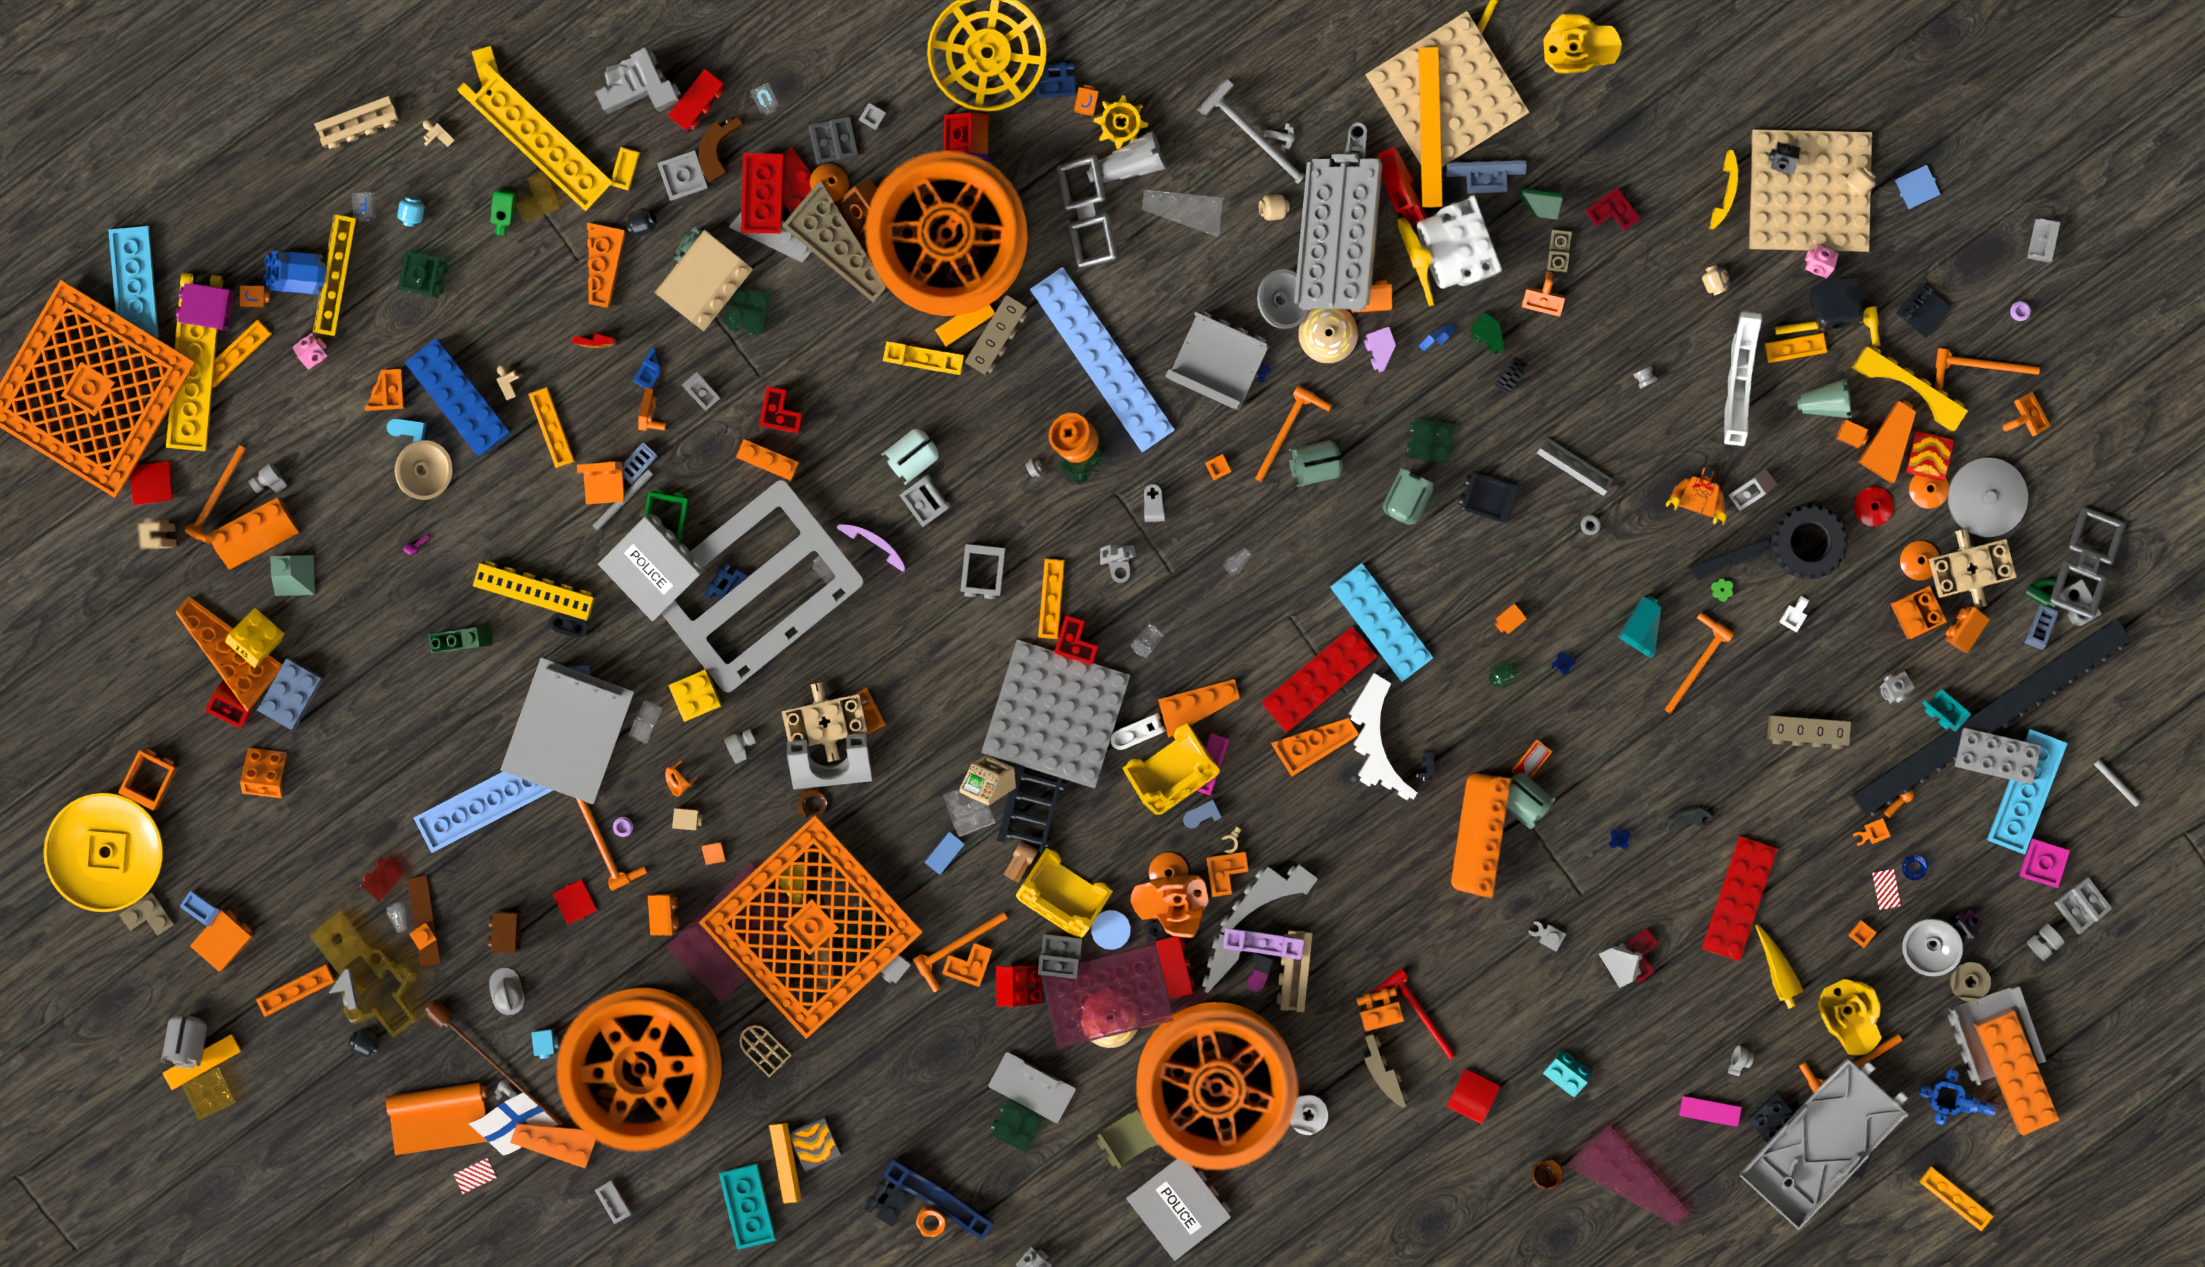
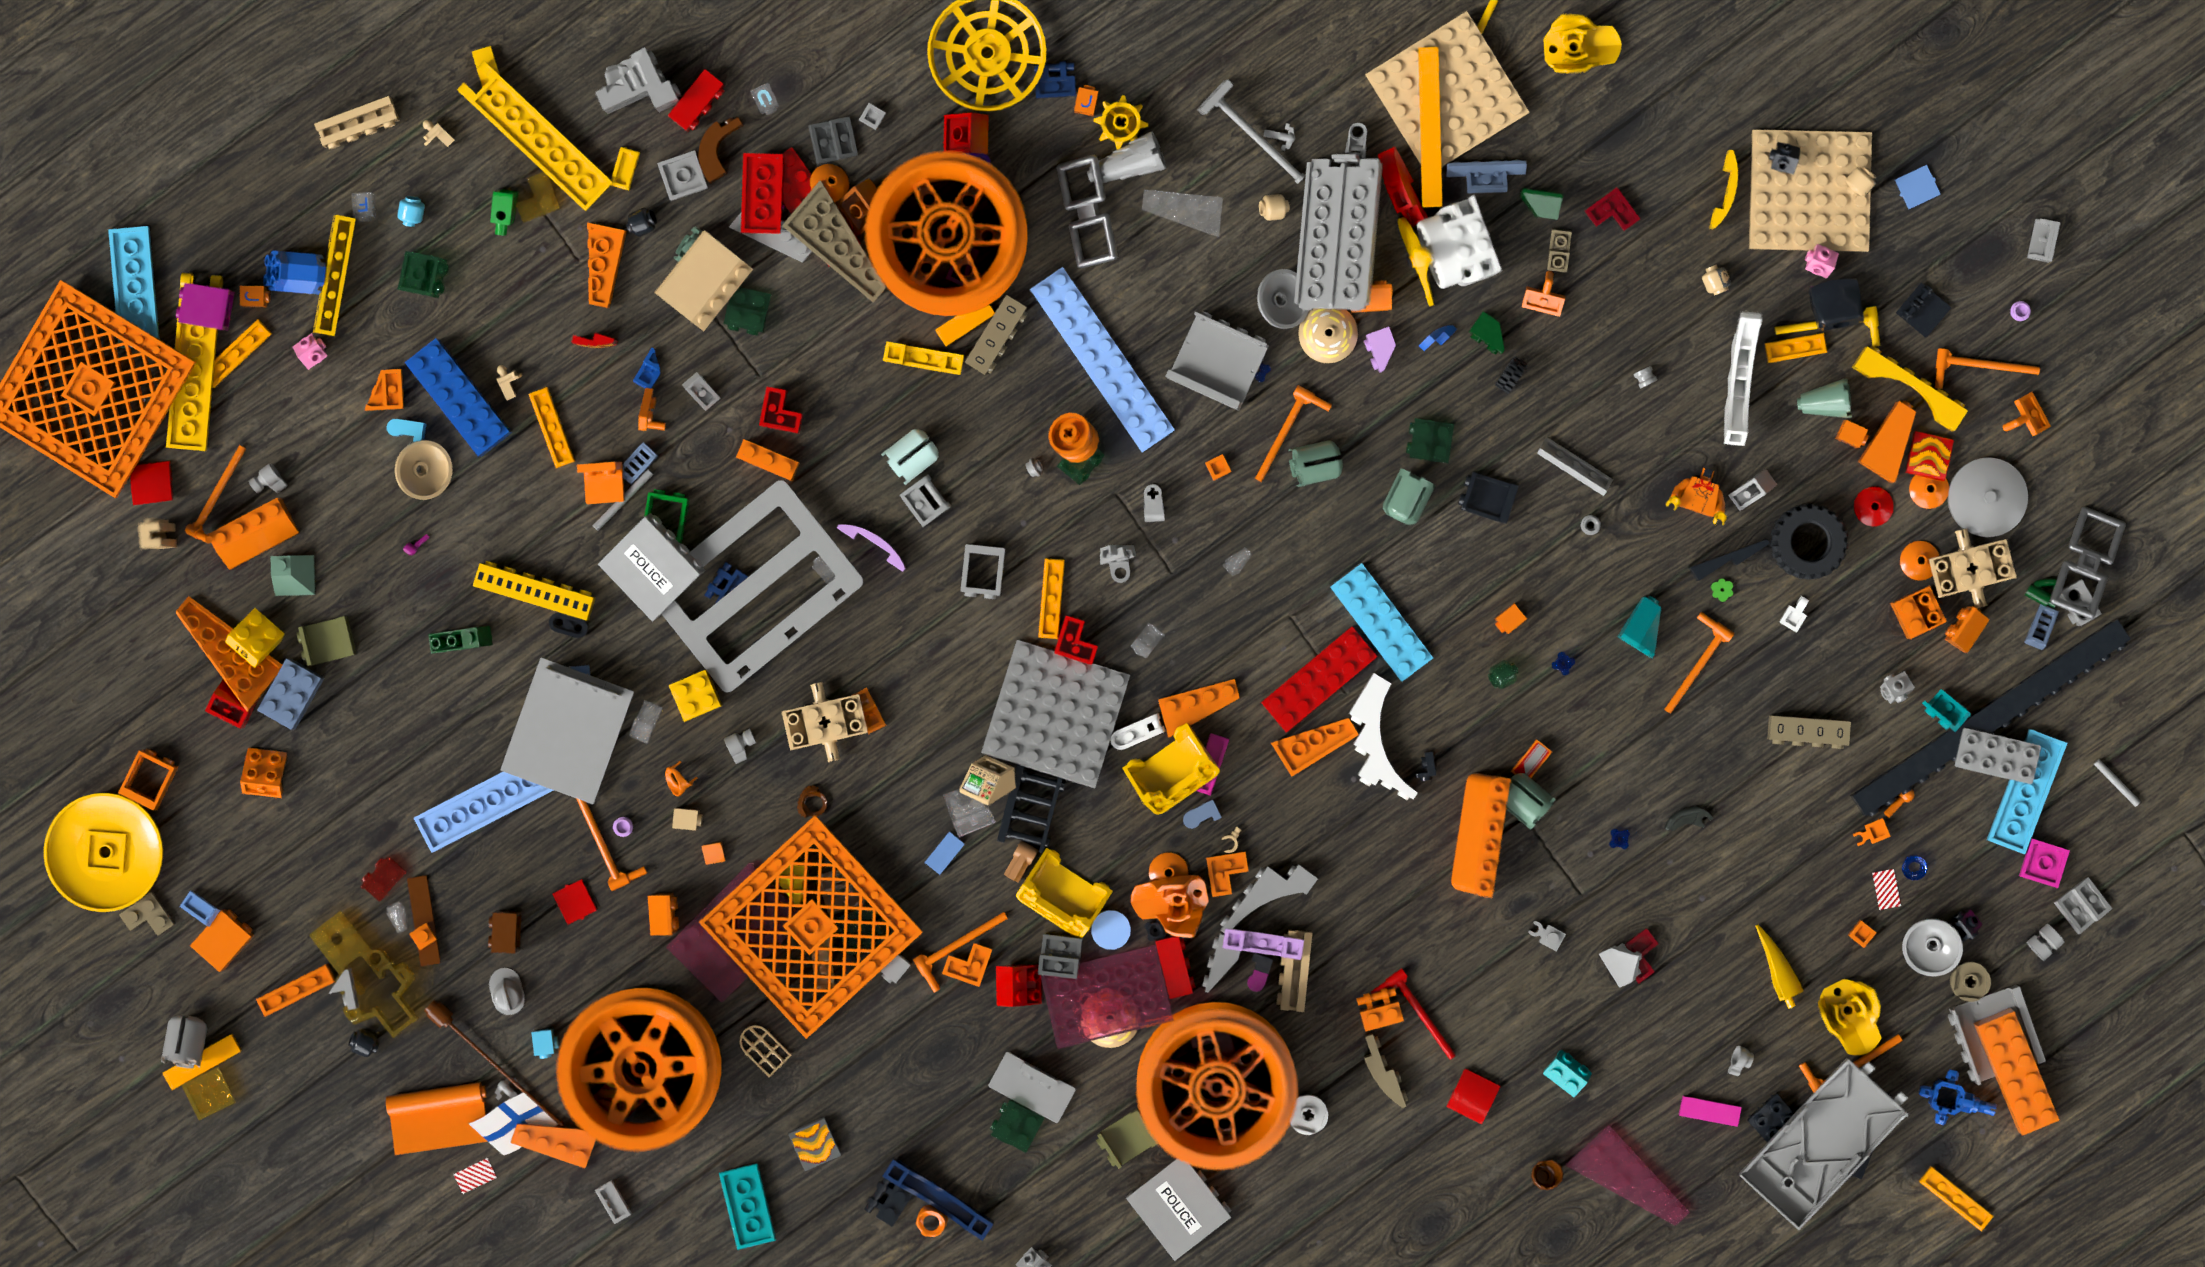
light orange tile [769,1123,802,1203] -> none
light grey arch [787,733,872,789] -> none
red plate [1701,836,1777,961] -> none
none -> olive panel [297,616,357,666]

